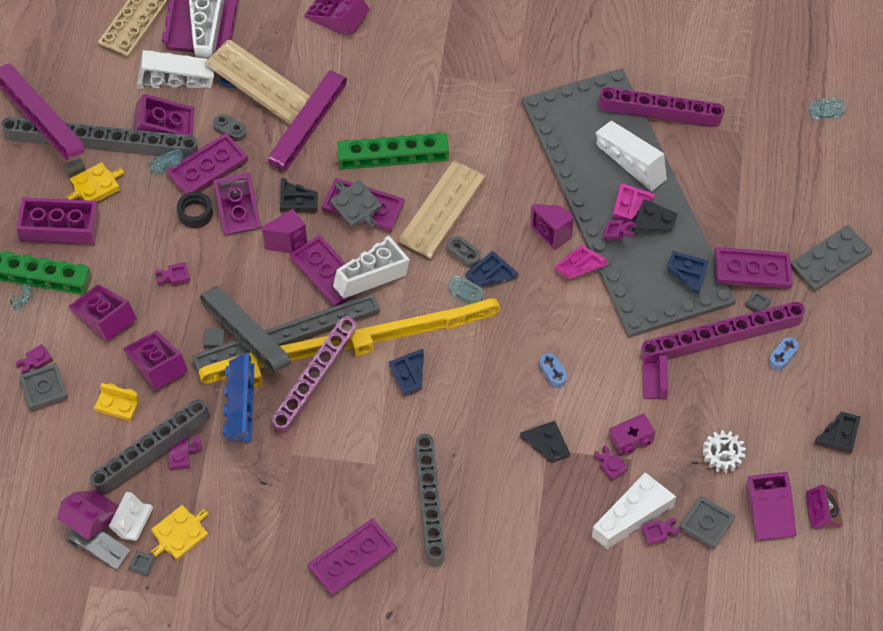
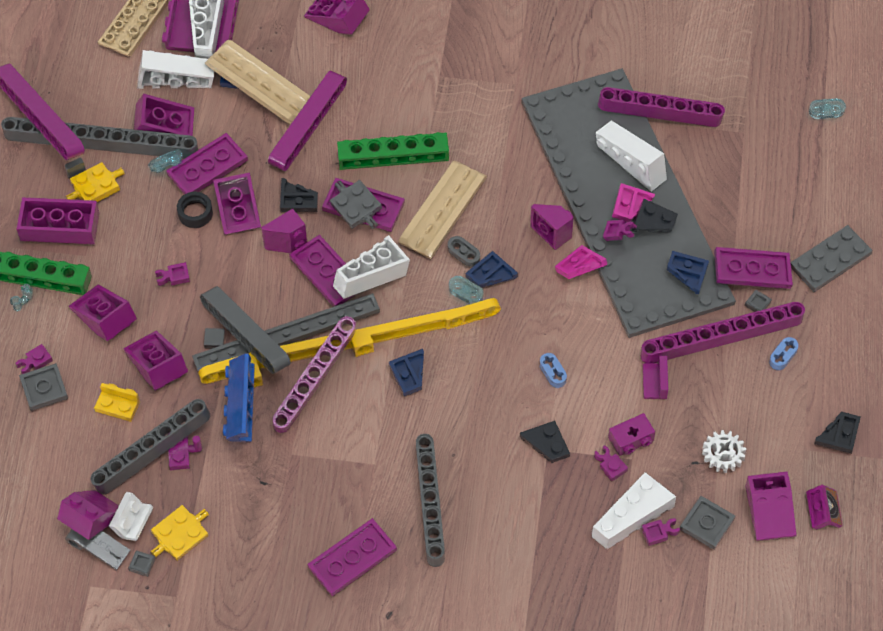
dark grey plate [213,114,247,141] -> none

